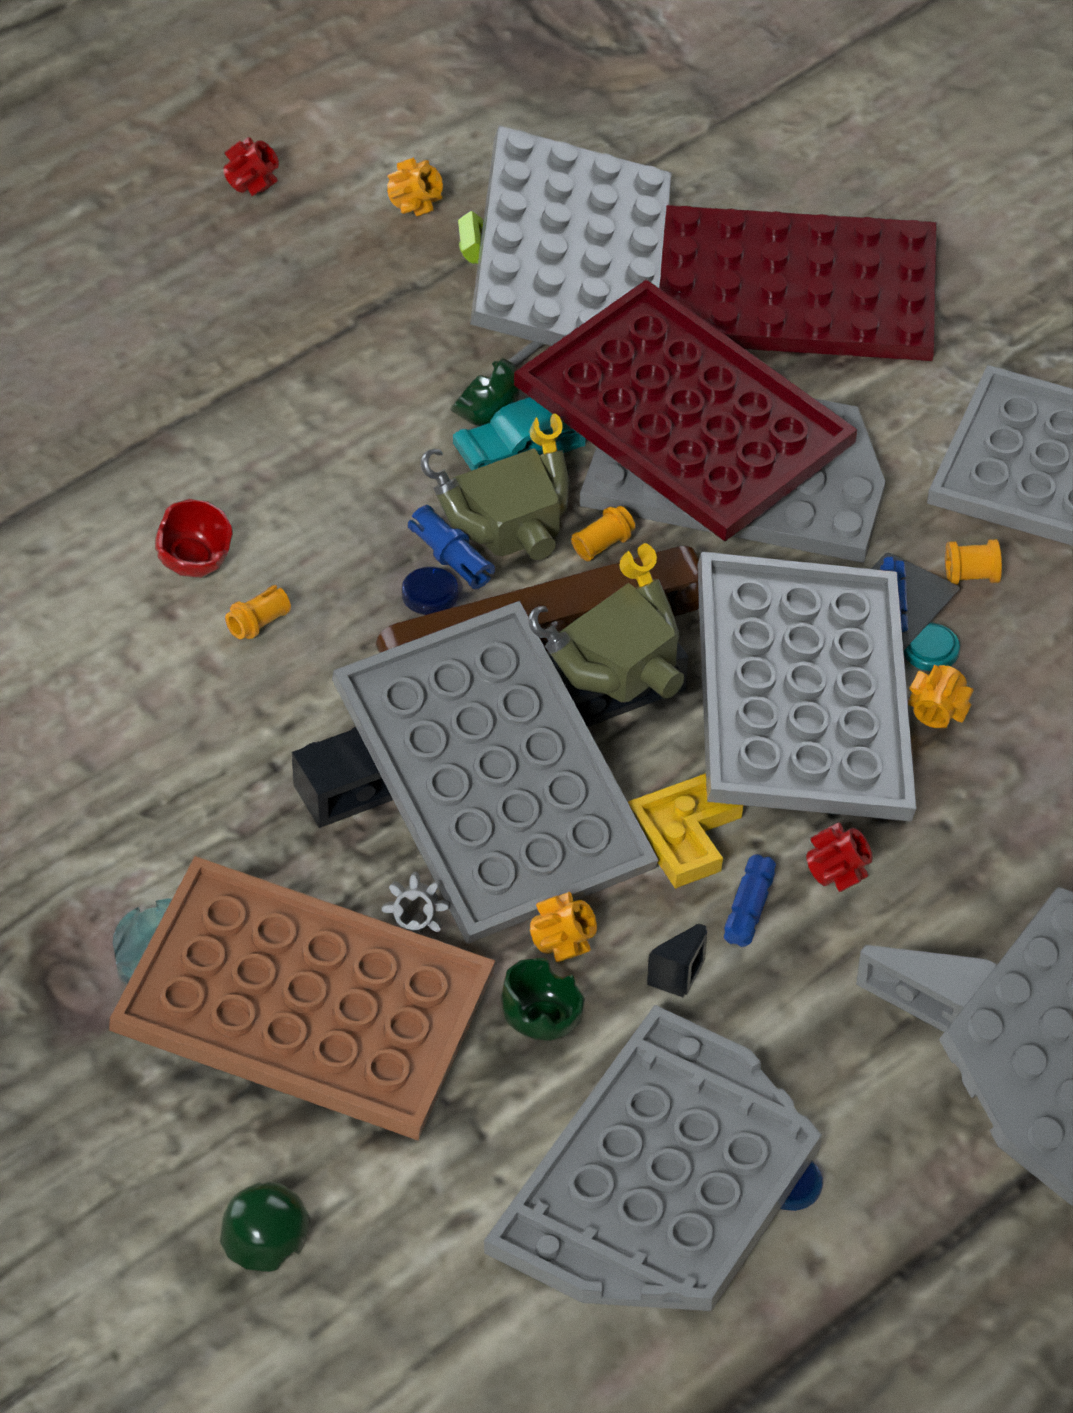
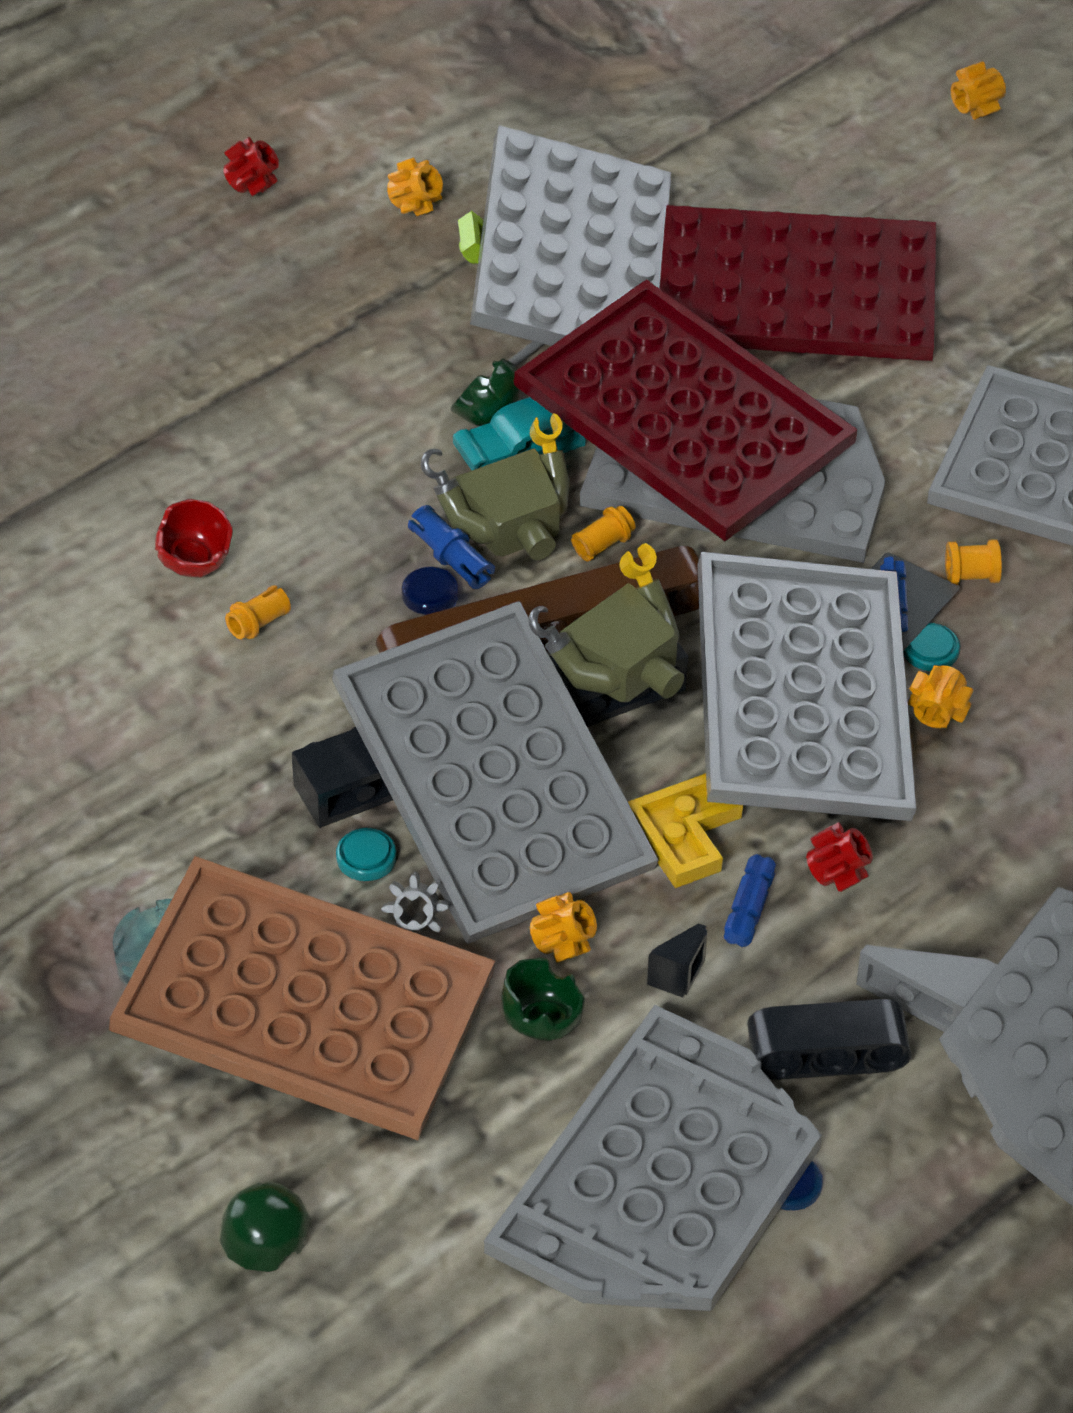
none -> teal piece [336,828,397,881]
none -> black beam [747,999,912,1080]
none -> light orange gear [951,61,1006,120]

